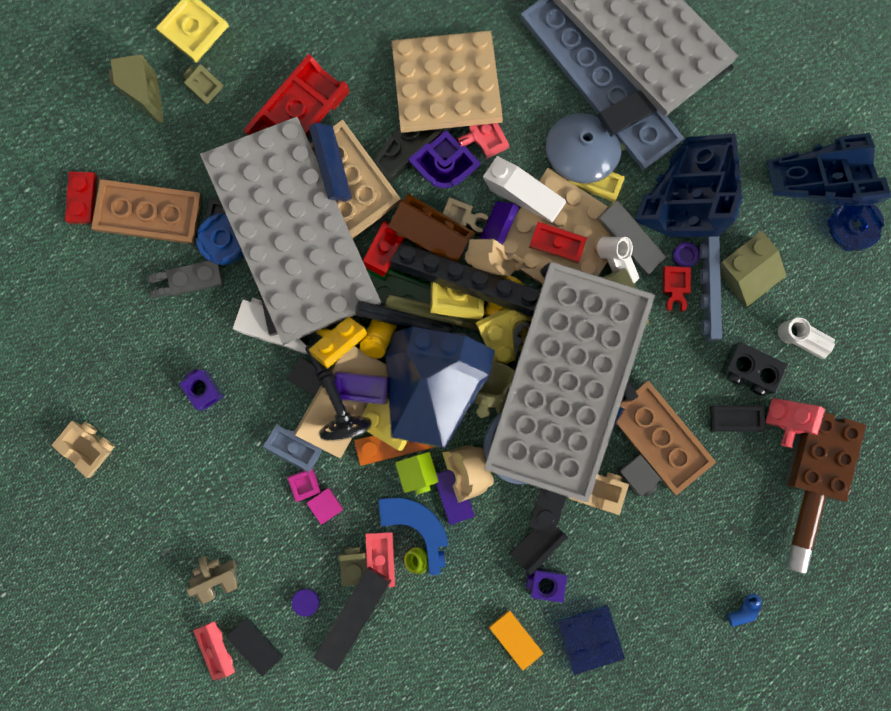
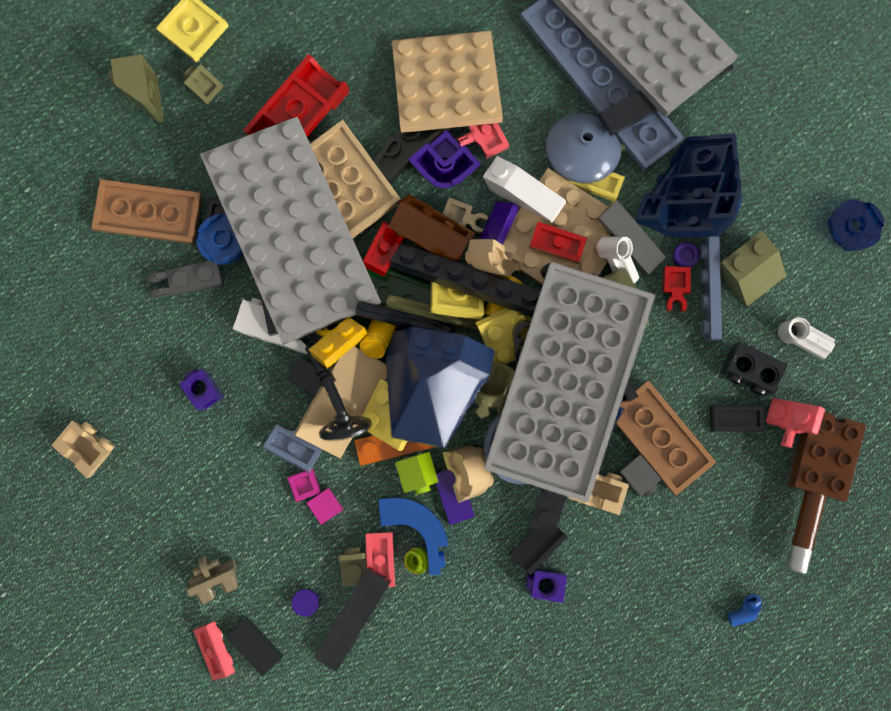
red plate [65,172,97,224] -> none
dark blue tile [309,123,352,202] -> none
dark purple tile [335,371,389,405] -> none
light orange tile [489,610,544,670] -> none
clear blue plate [557,605,625,675] -> none
dark blue wedge [767,133,891,206] -> none

